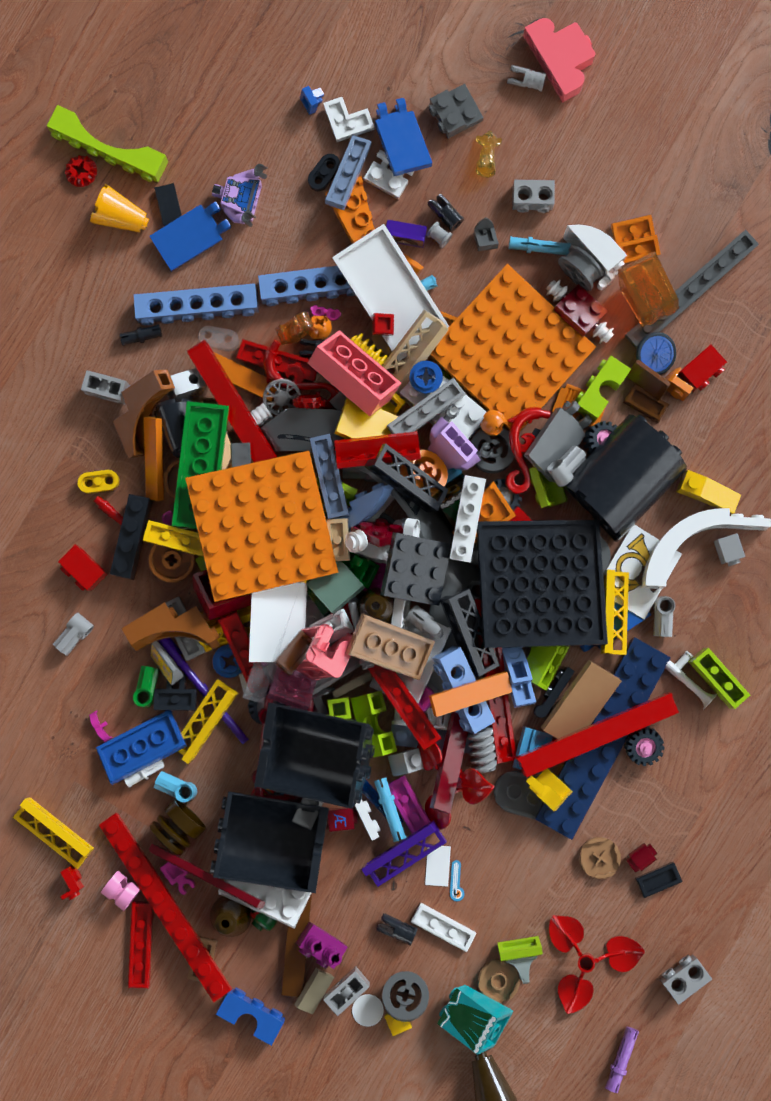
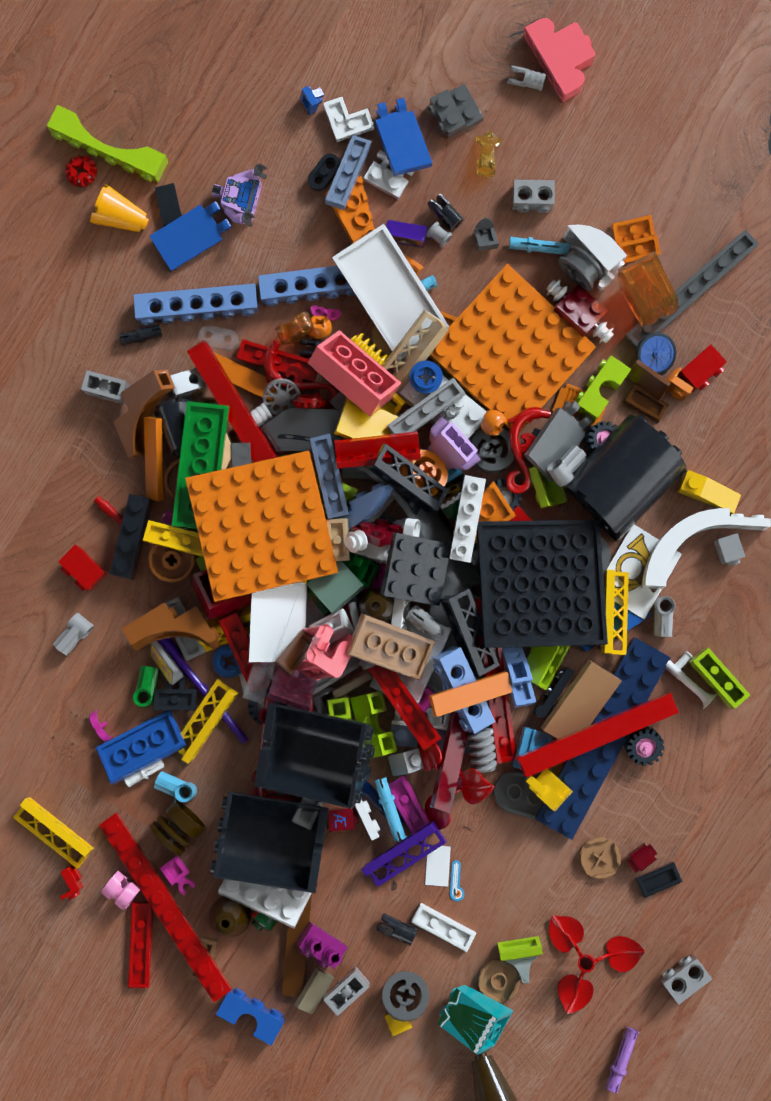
yellow plate [77,470,120,494] -> none
dark red tile [149,844,266,909] -> none
white sticker [352,994,384,1026] -> none
red tile [372,313,394,336] -> none

